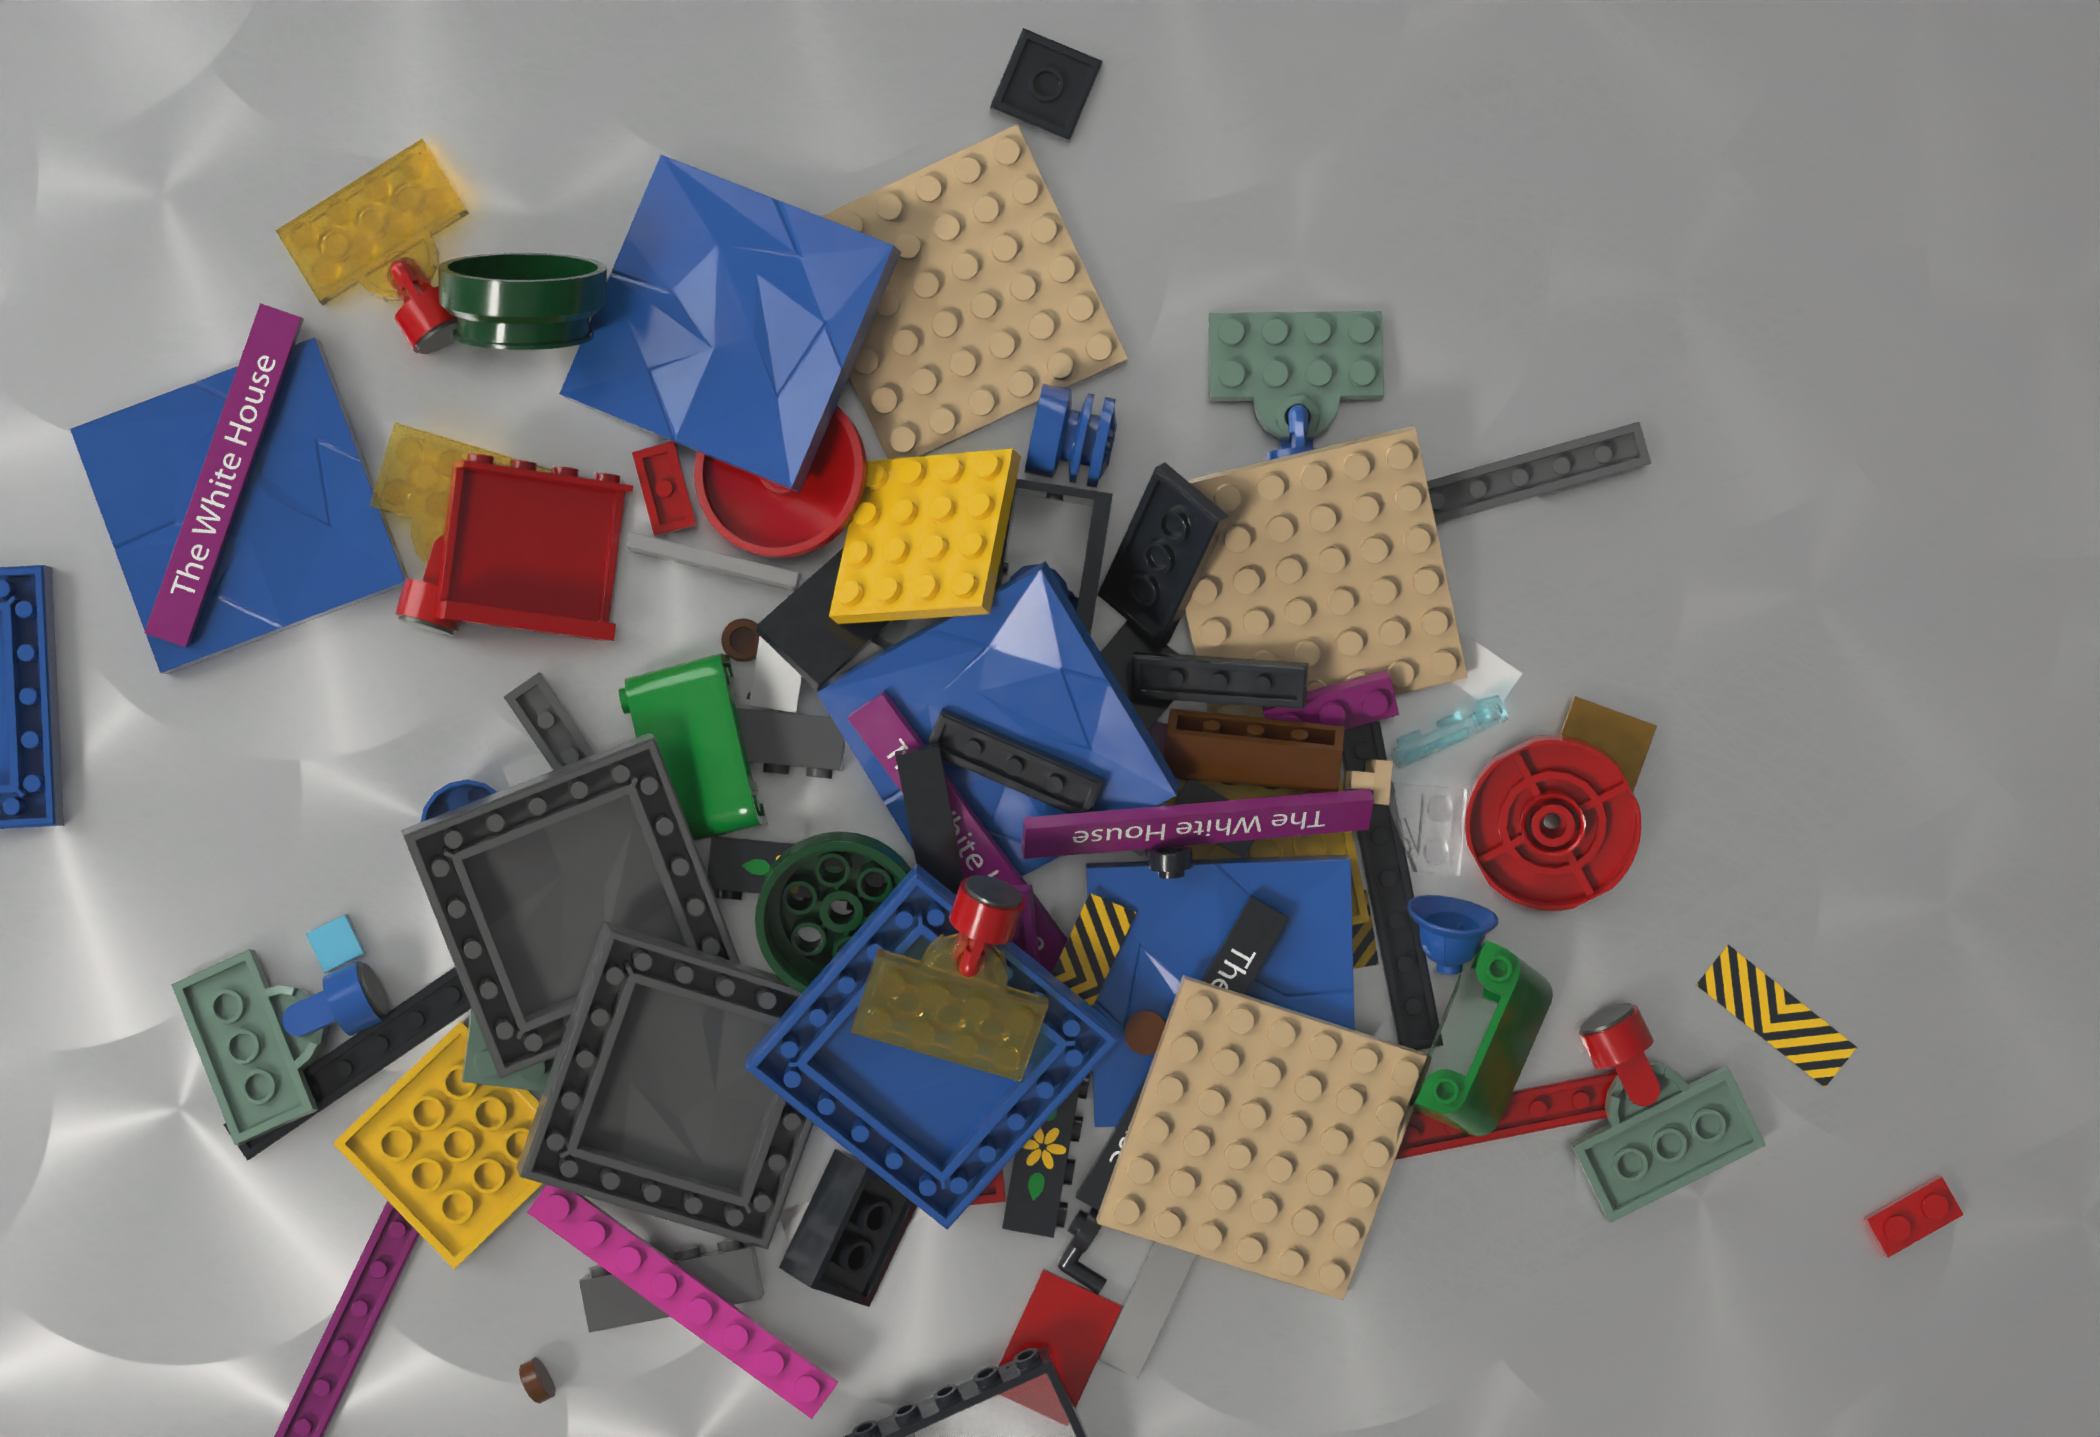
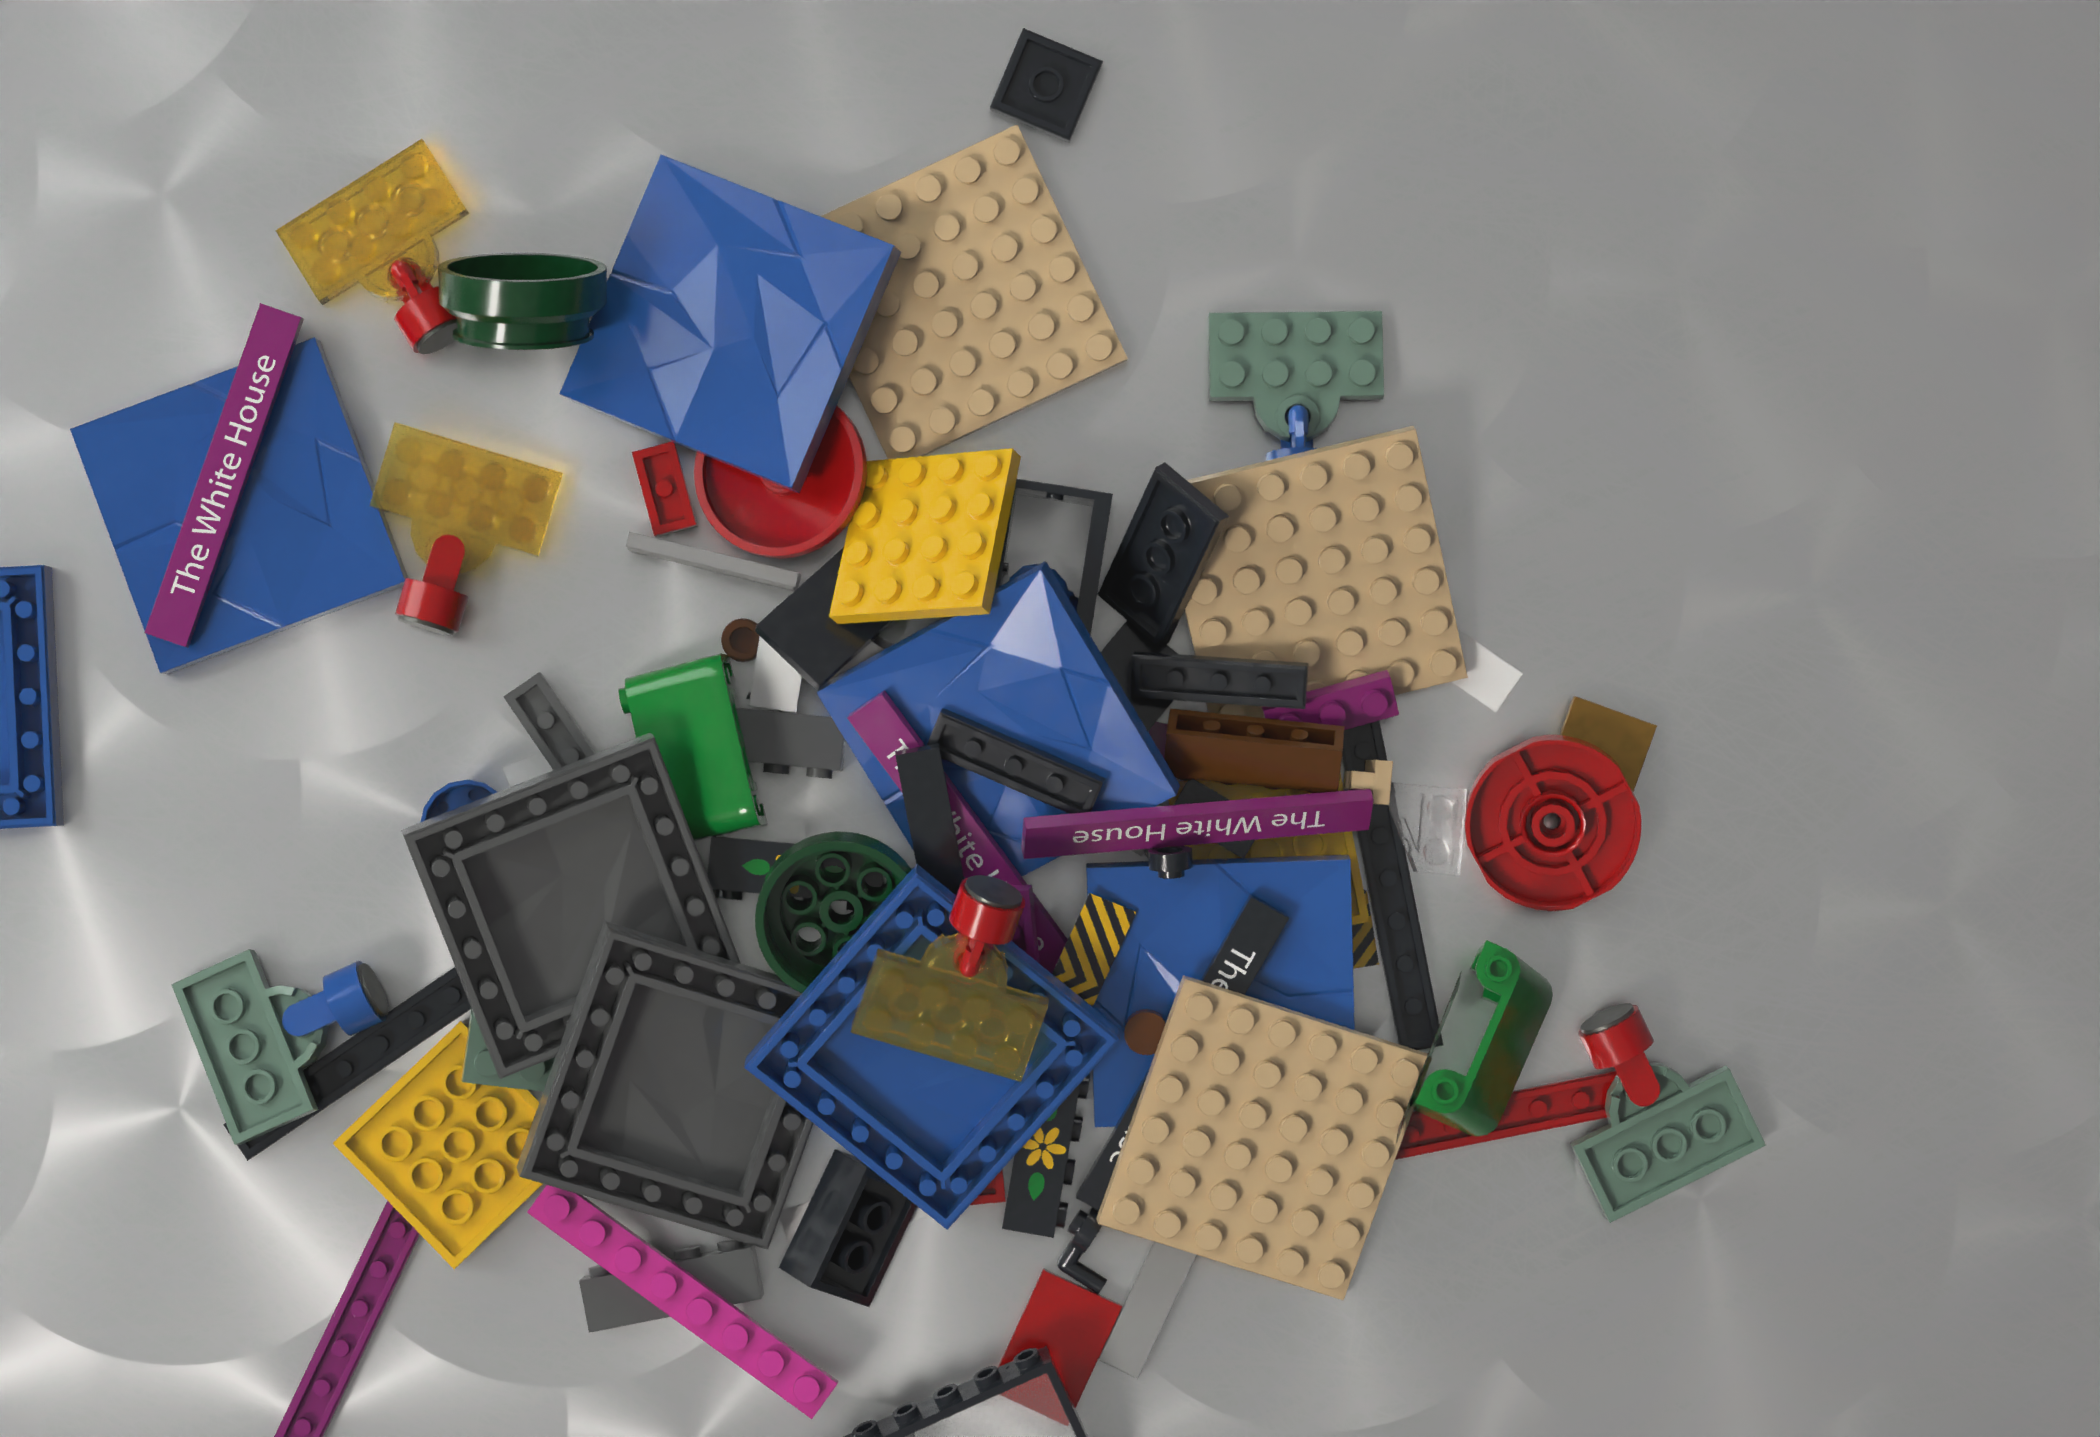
medium azure tile [306,914,366,973] -> none
red panel [434,453,633,641] -> none
reddish brown tile [519,1357,555,1404] -> none
blue wheel [1024,384,1117,488] -> none
clear light blue hinge [1391,695,1508,769] -> none
blue hat [1407,895,1498,975] -> none
dark grey plate [1427,422,1651,524] -> none
sticker [1696,944,1857,1088] -> none
red plate [1863,1175,1964,1258] -> none

